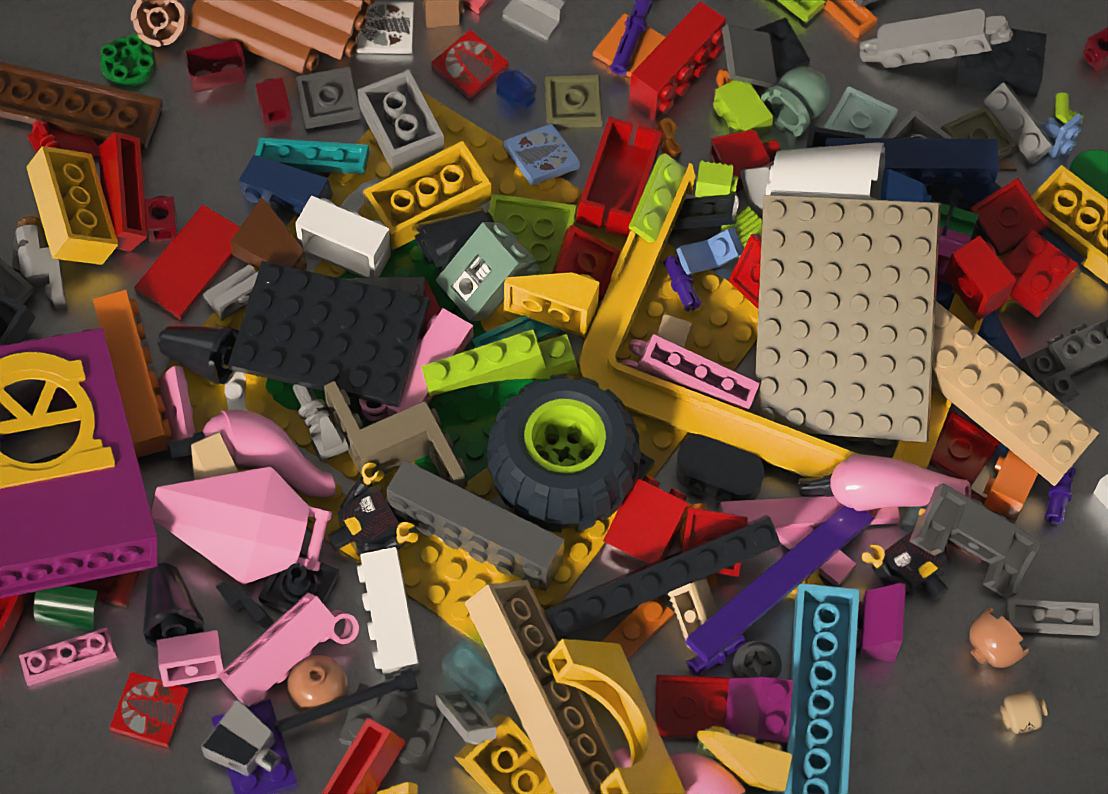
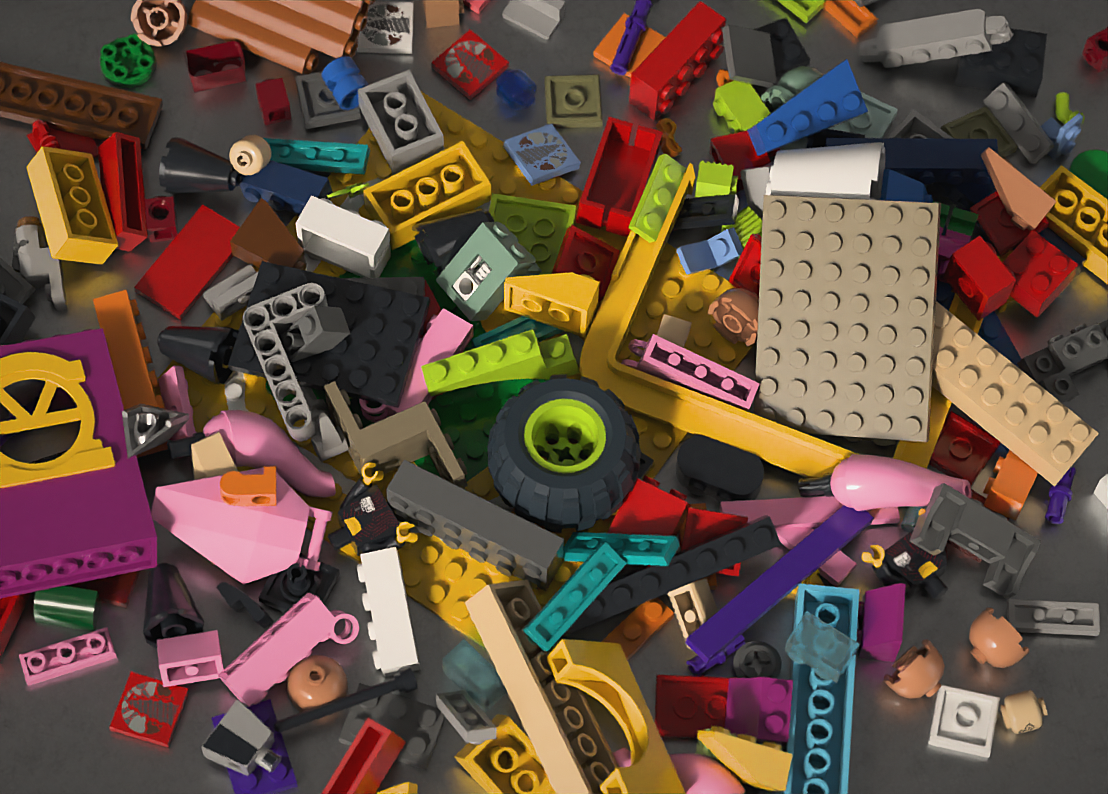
dark purple pin [663,255,702,312] -> none
none -> flat silver slope [122,404,189,458]
none -> black cone [159,137,242,194]
none -> orange leg [219,466,276,506]
none -> tan head [229,135,271,175]
none -> light grey beam [243,283,328,441]
none -> dark grey slope [280,306,350,362]
none -> blue wheel [321,56,369,110]
none -> lime piece [327,182,370,199]
none -> teal plate [523,542,627,652]
none -> teal plate [563,532,680,566]
none -> nougat cylinder [708,288,759,346]
none -> blue wedge [747,59,868,156]
none -> clear light blue brick [784,611,859,683]
none -> nougat cylinder [883,639,944,699]
none -> white tile [928,684,1000,758]
none -> nougat slope [981,147,1056,231]

